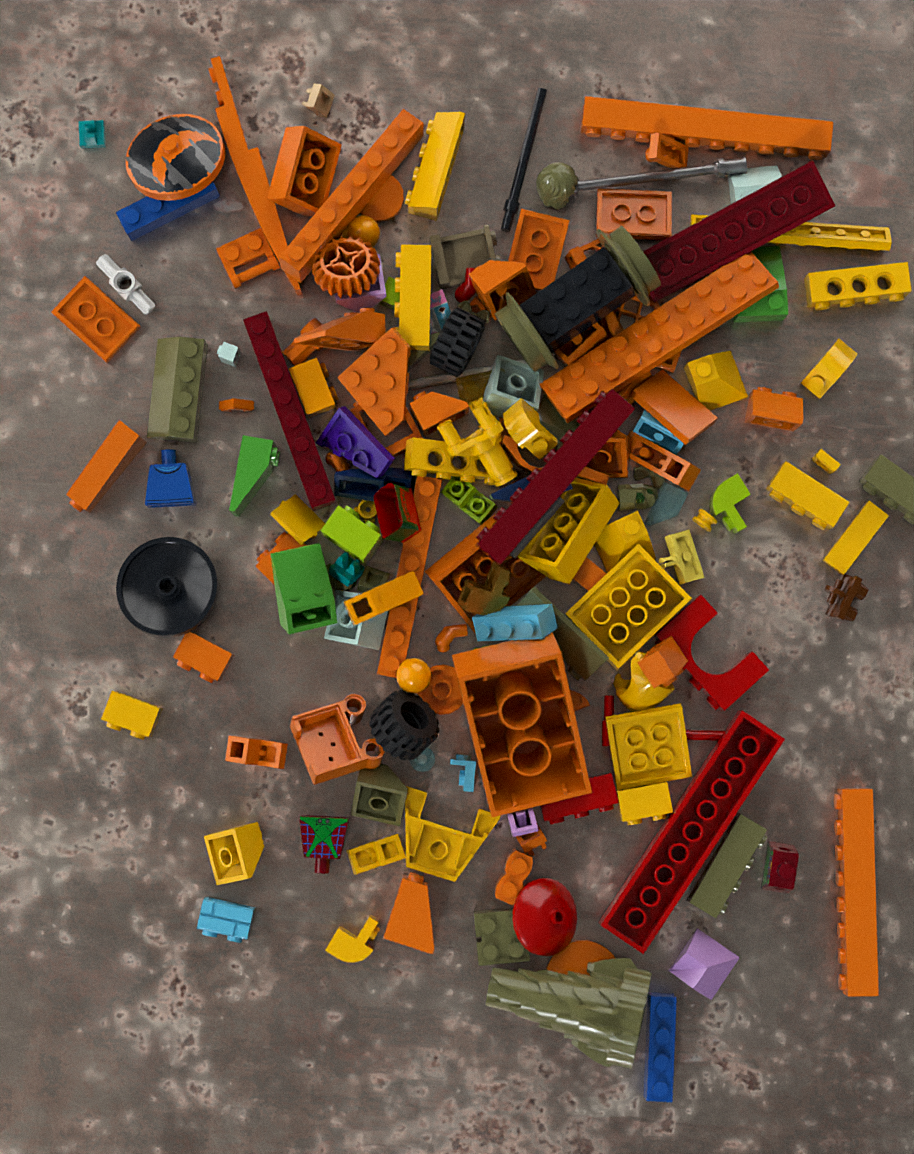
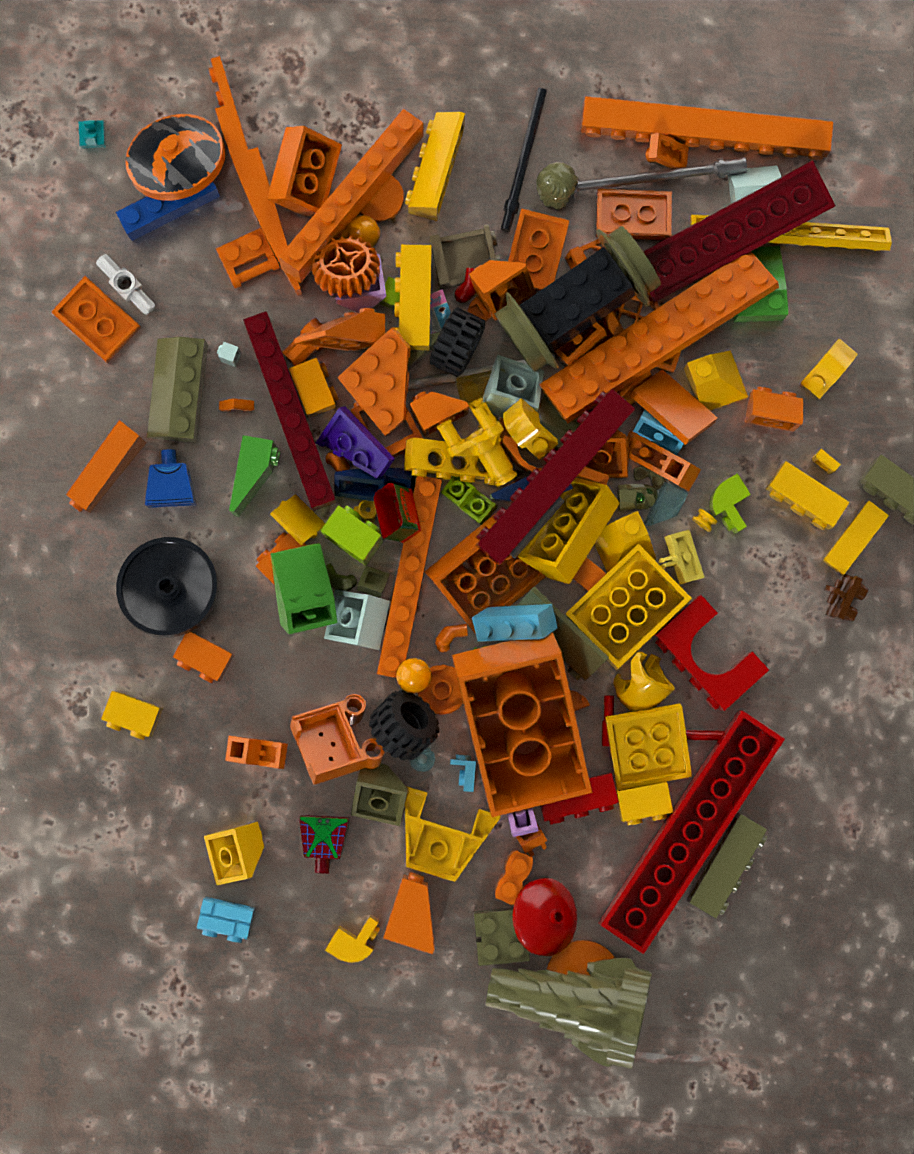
tan tile [302,83,335,118] -> none
teal tile [328,552,365,587] -> none
light orange slope [343,571,424,626] -> none
yellow slope [346,834,406,875] -> none
olive piece [457,301,490,324] -> none
pearl gold brick [457,561,510,615] -> none
orange brick [637,636,688,688] -> none
blue brick [643,992,677,1103] -> none
lavender slope [669,928,740,1000] -> none
dark red torso [761,841,799,893] -> none
yellow brick [804,262,912,310] -> none
orange brick [834,788,879,997] -> none

